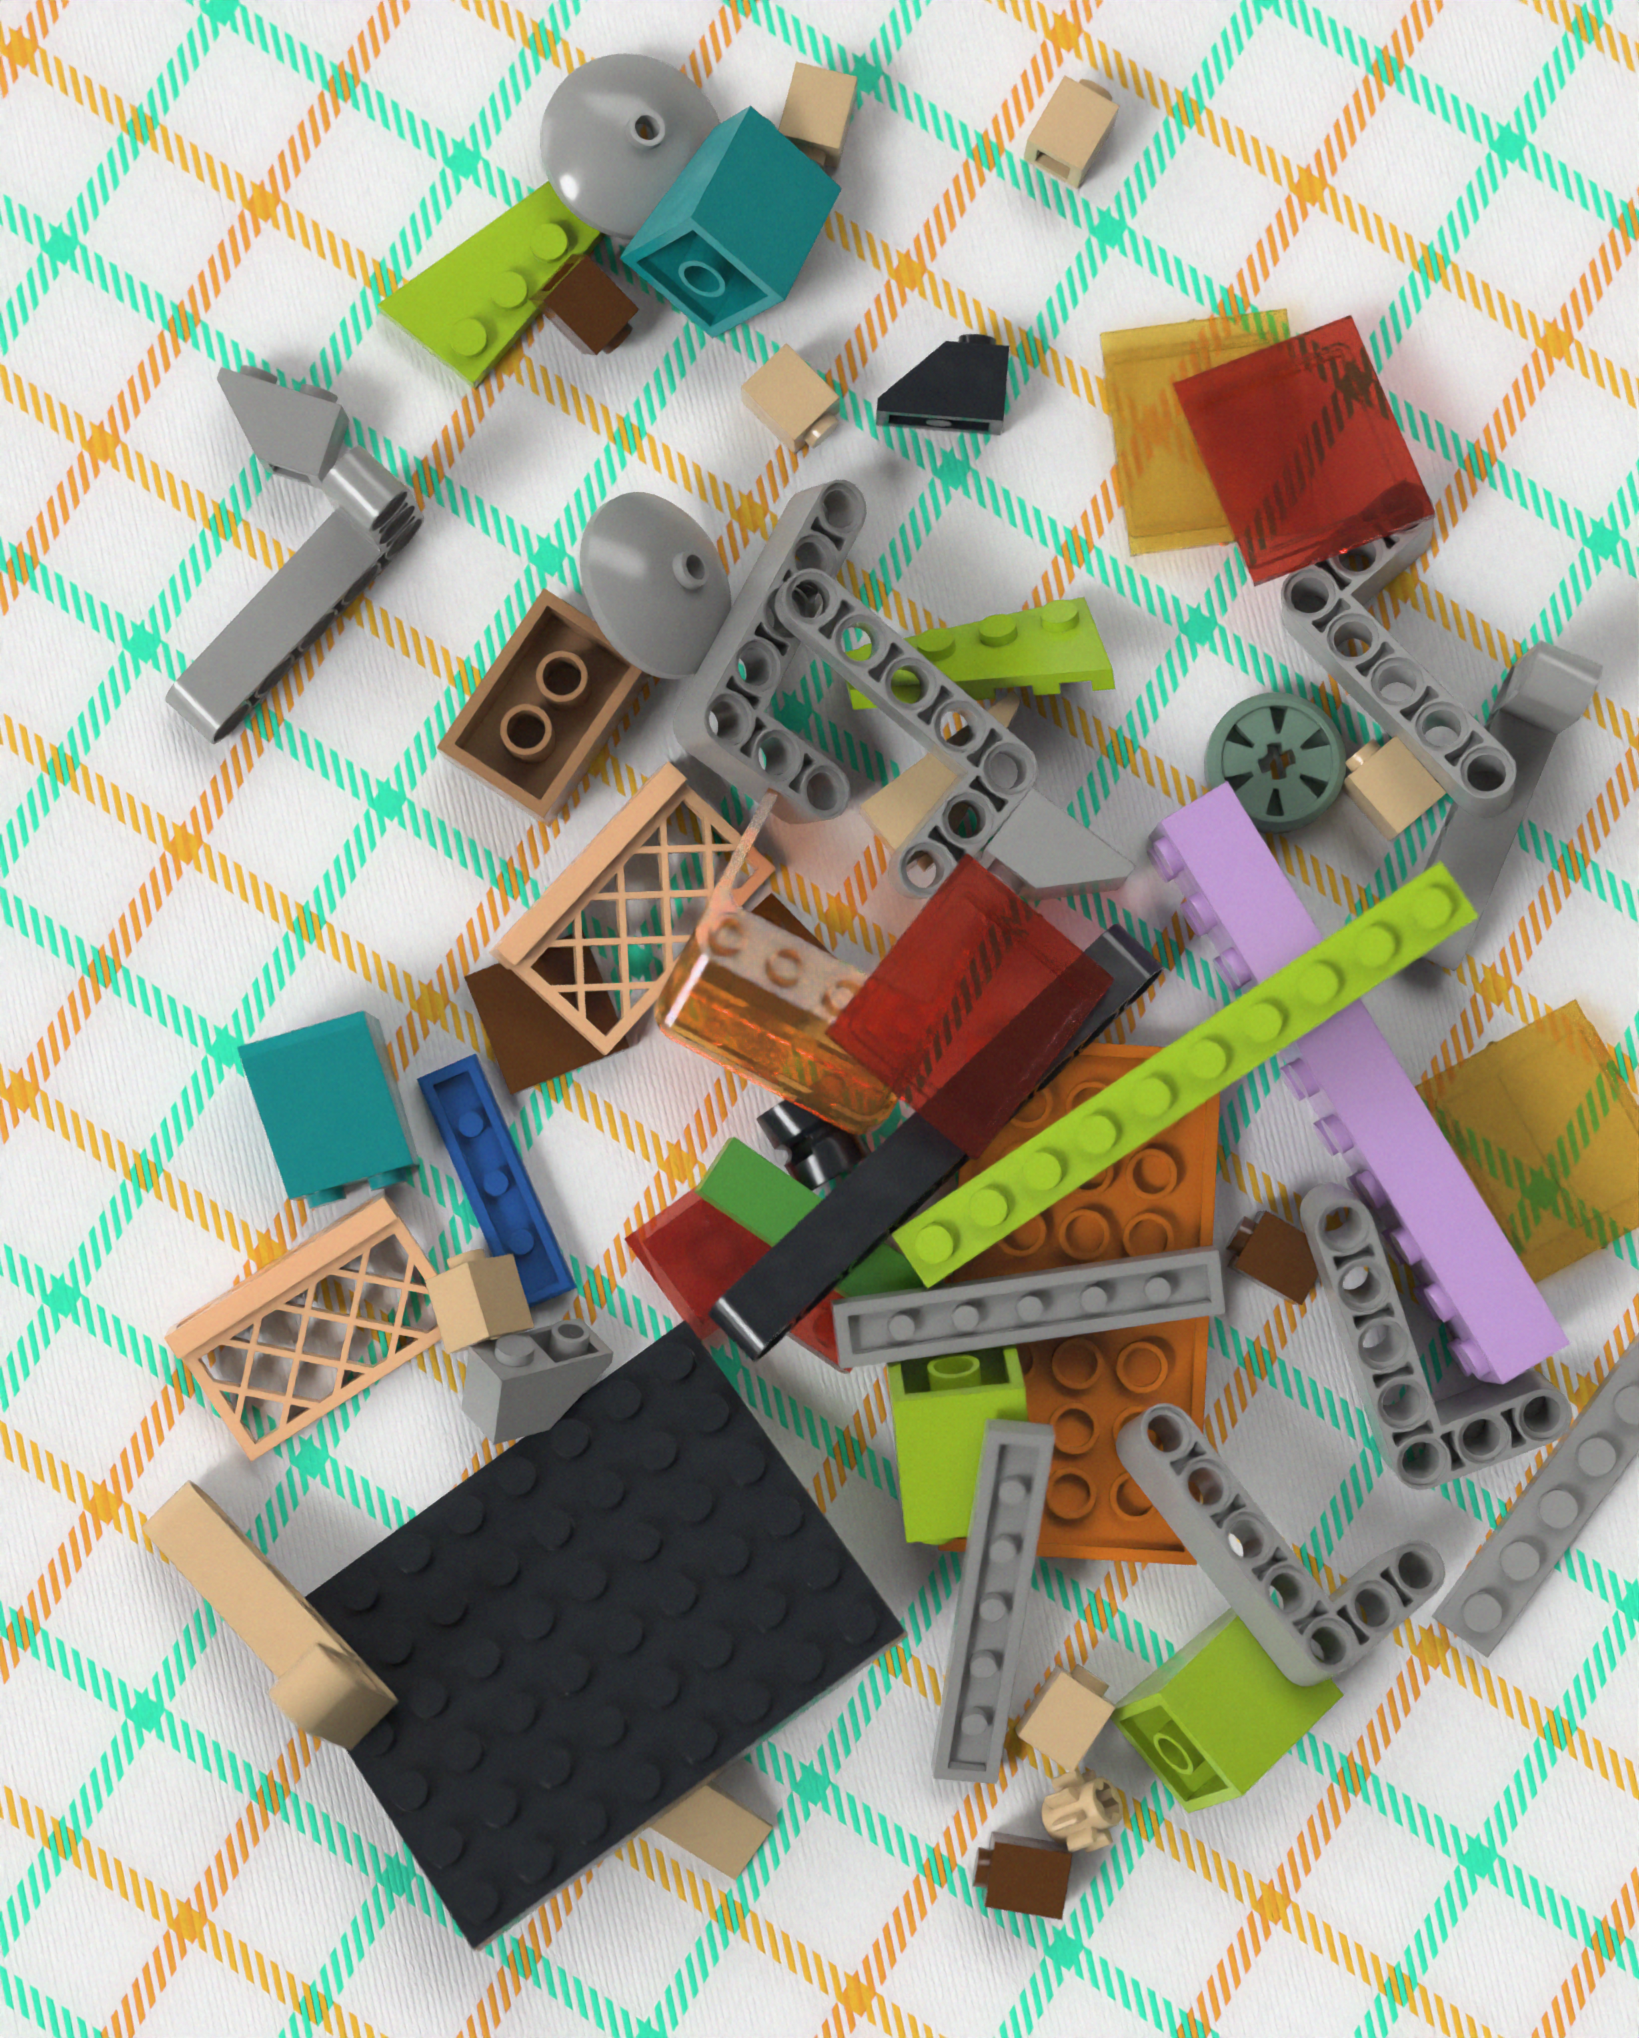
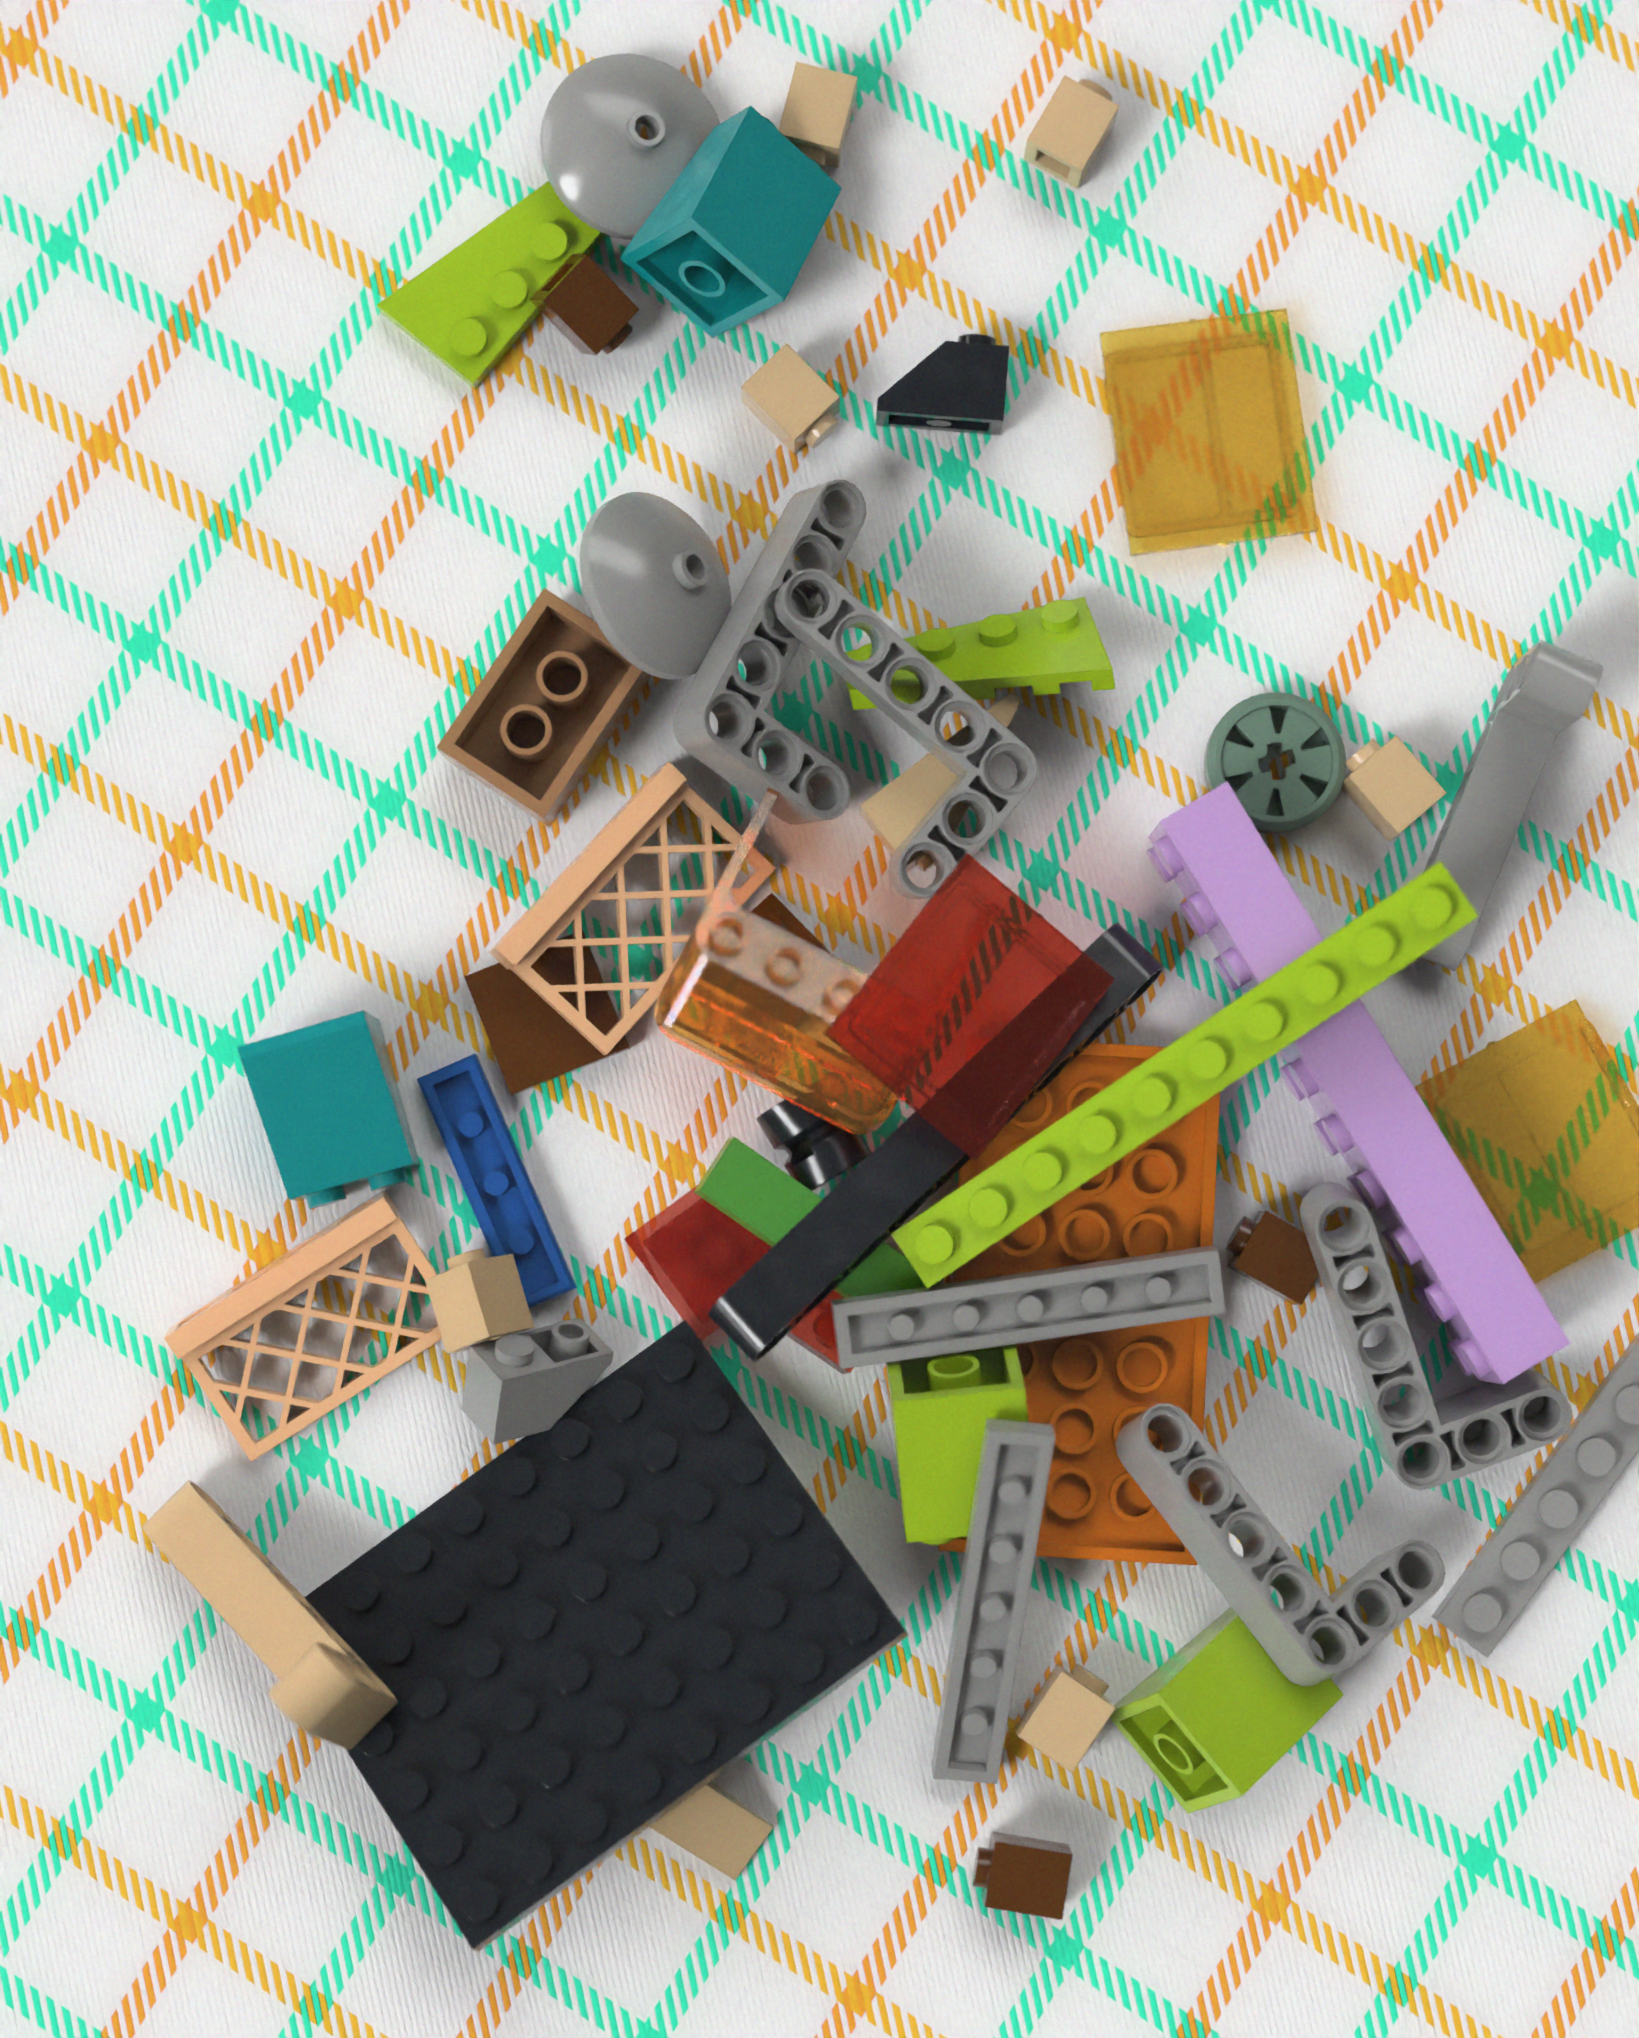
light grey beam [165,445,424,744] -> none
light grey slope [217,365,350,489] -> none
light grey slope [979,787,1136,902] -> none
tan gear [1041,1769,1123,1853] -> none
clear red piece [1172,315,1436,587] -> none
light grey beam [1281,483,1517,818] -> none

